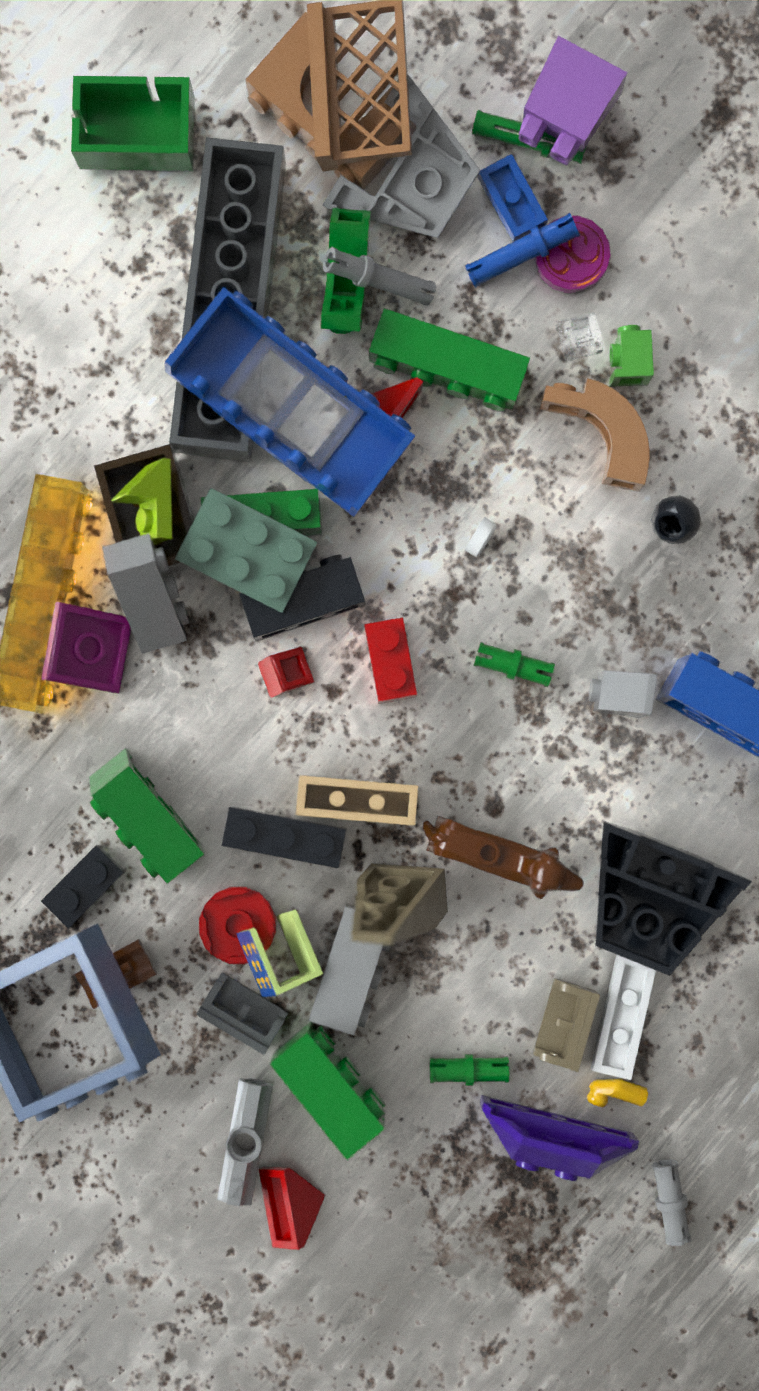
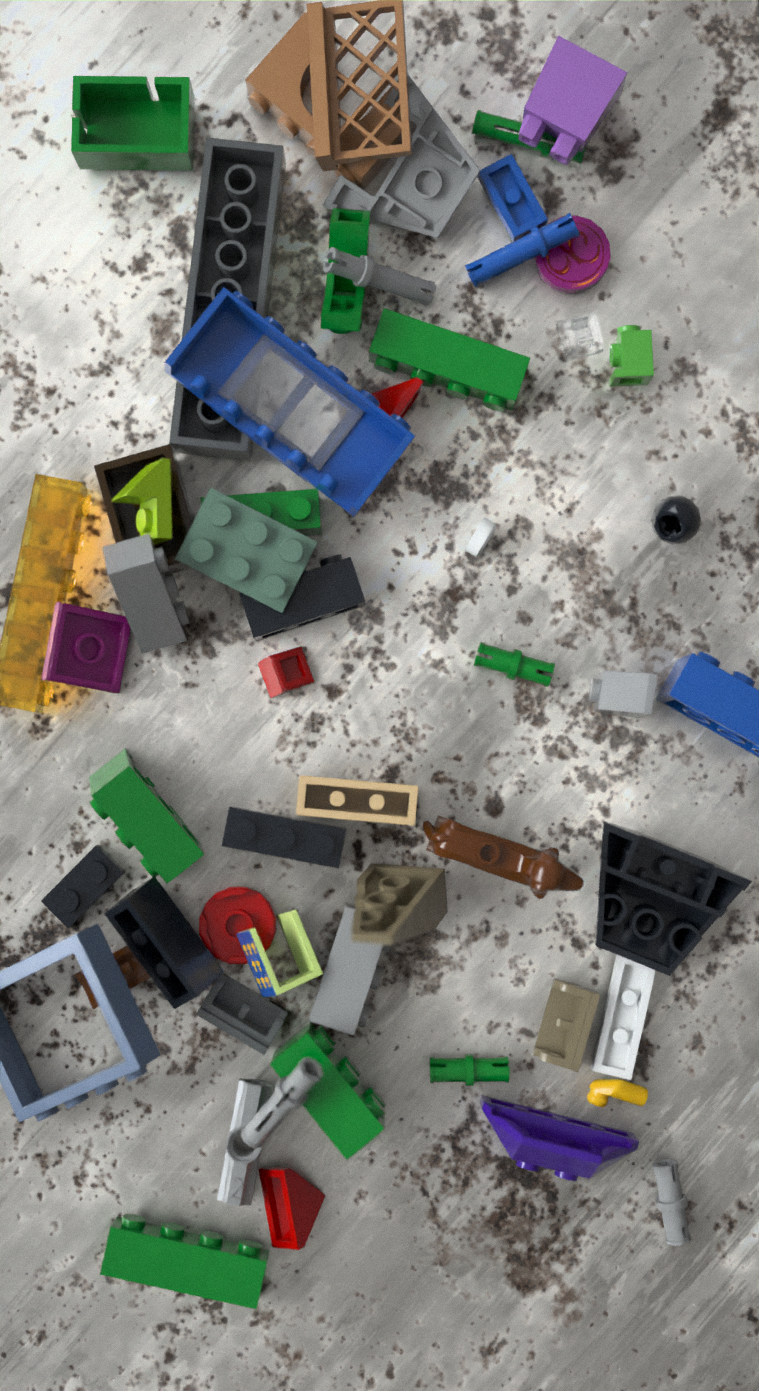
red brick [364,617,417,704] -> none
medium nougat arch [539,378,650,492] -> none
none -> green brick [100,1214,270,1310]
none -> black brick [104,876,224,1009]
none -> light grey pin [241,1058,323,1148]

